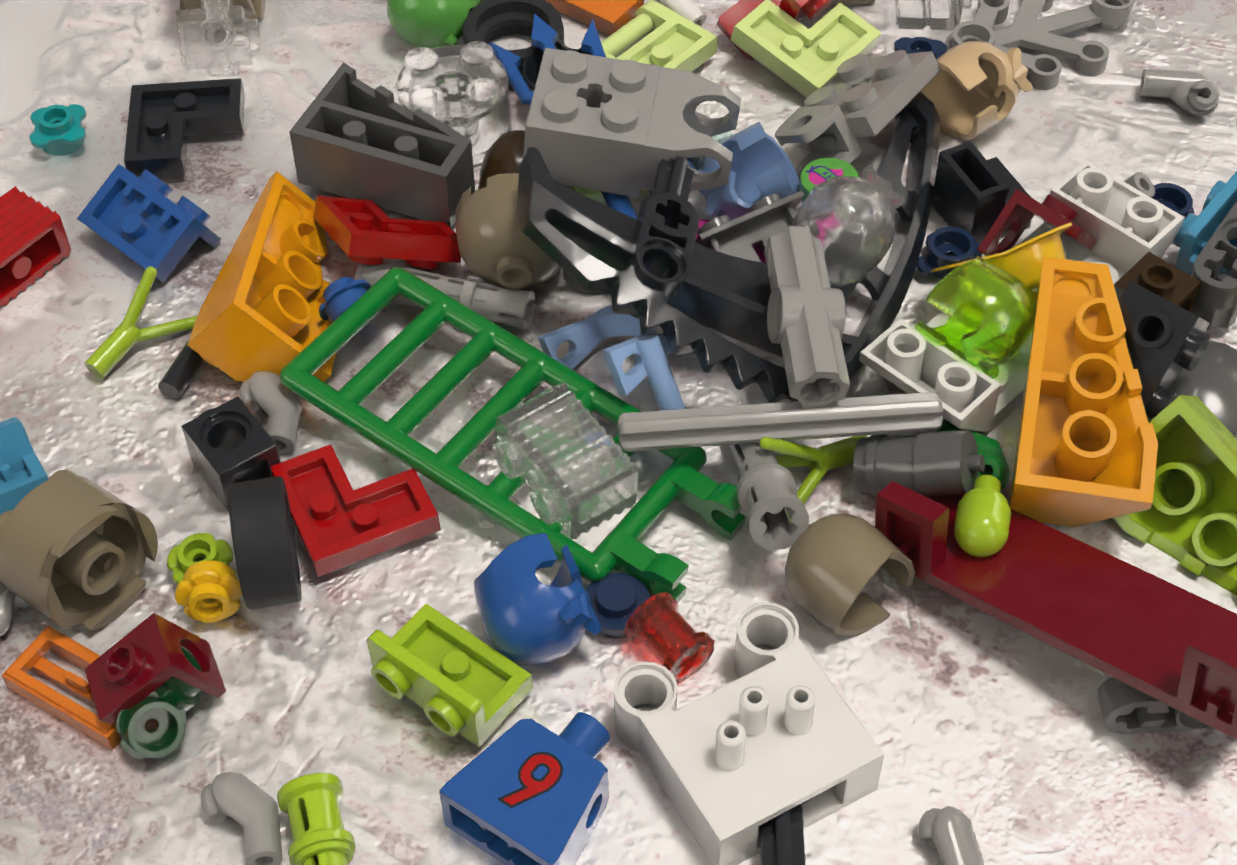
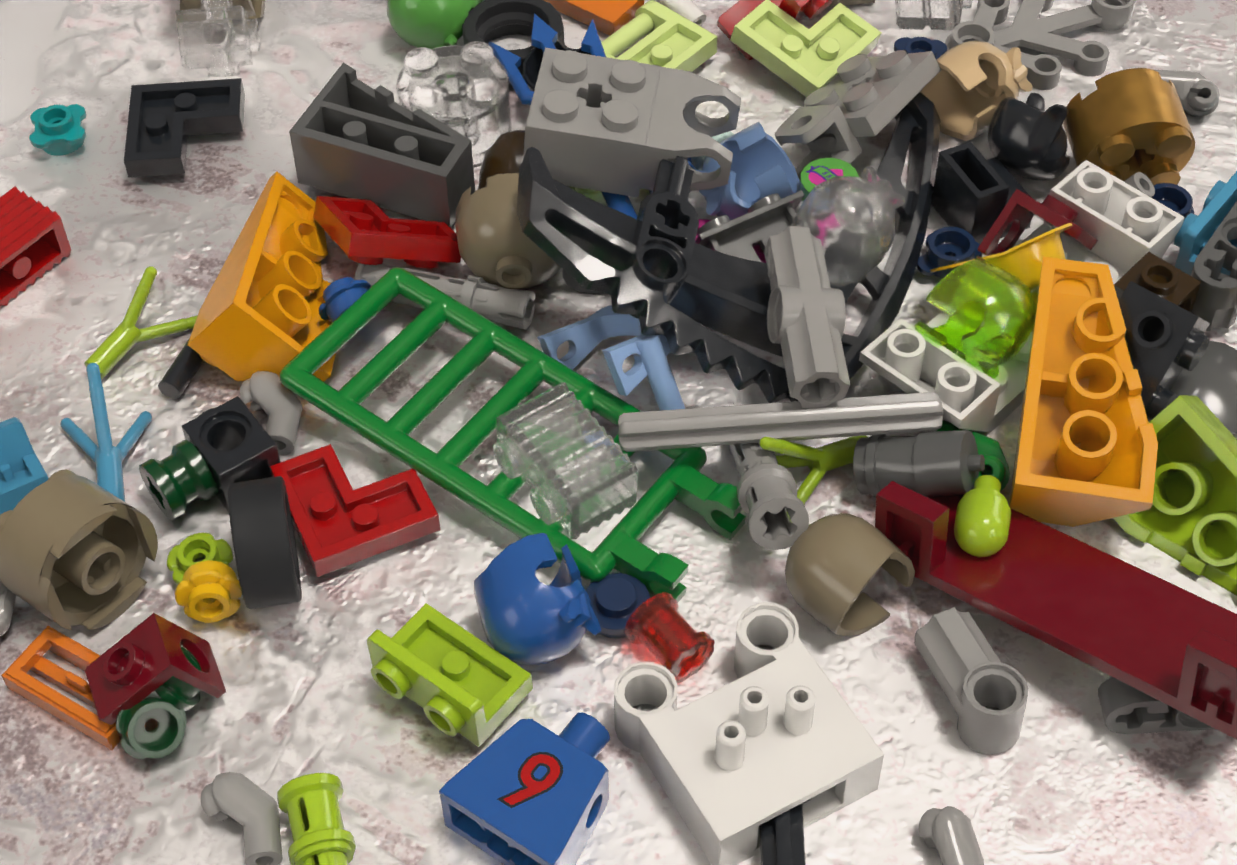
blue bracket [77,164,221,283] -> none
none -> dark azure plant [60,363,152,502]
none -> dark green wheel [139,440,219,521]
none -> light grey piece [914,607,1028,755]
none -> black hair [987,93,1070,181]
none -> pearl gold brick [1063,68,1195,185]

